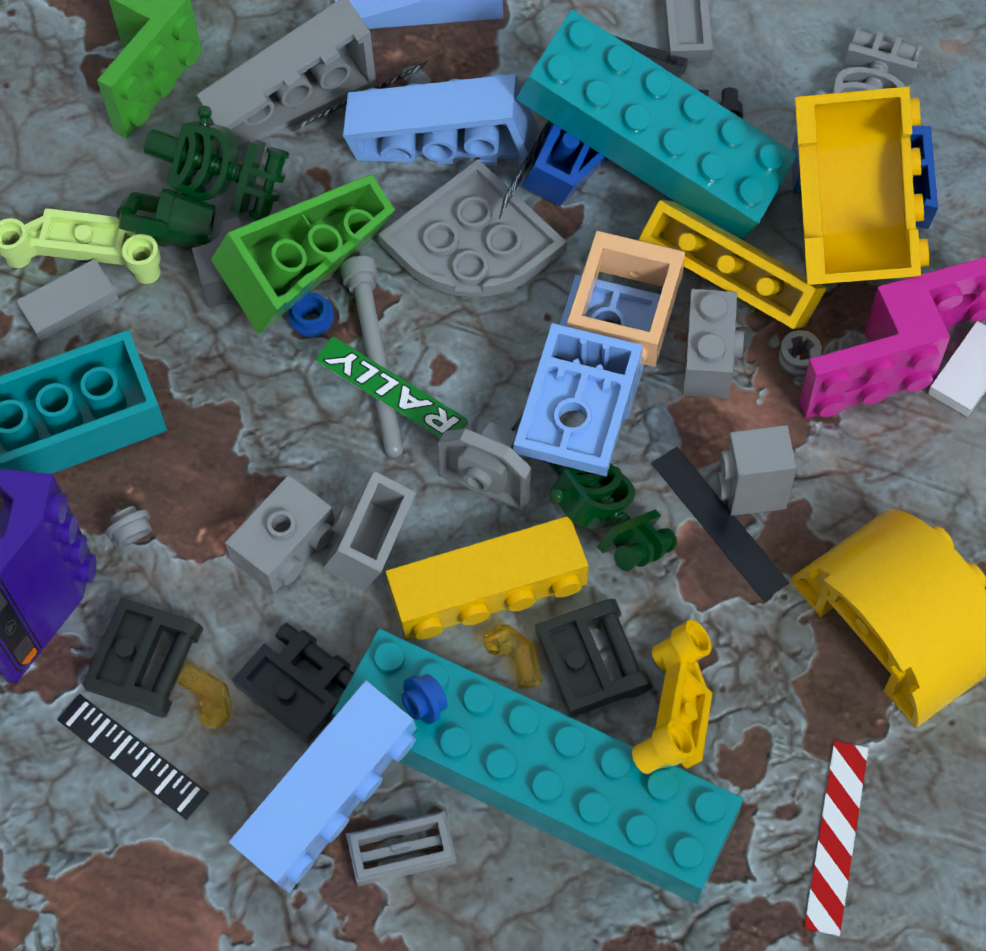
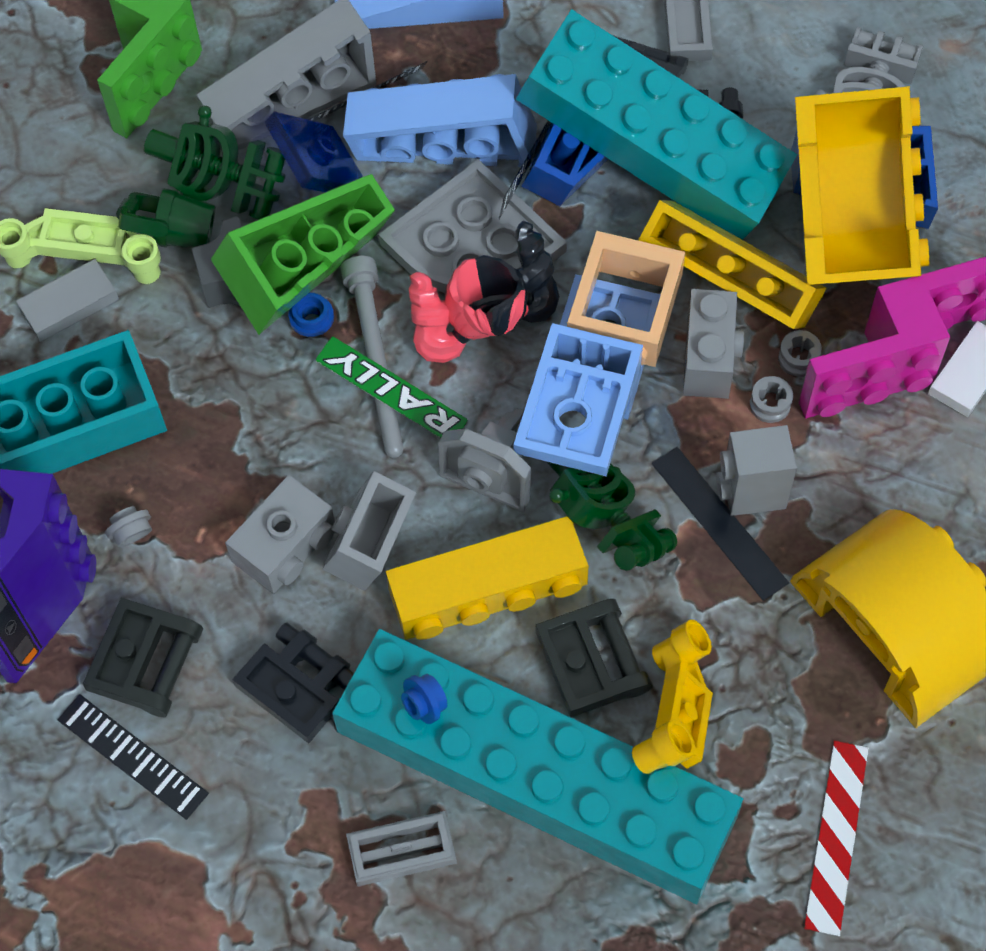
clear yellow arm [178,663,232,729] -> none
light blue wedge [229,681,417,893] -> none
clear yellow arm [483,624,542,689] -> none
none -> clear blue plate [265,111,363,193]
none -> hair [408,221,560,363]
none -> light grey bush [749,376,793,423]

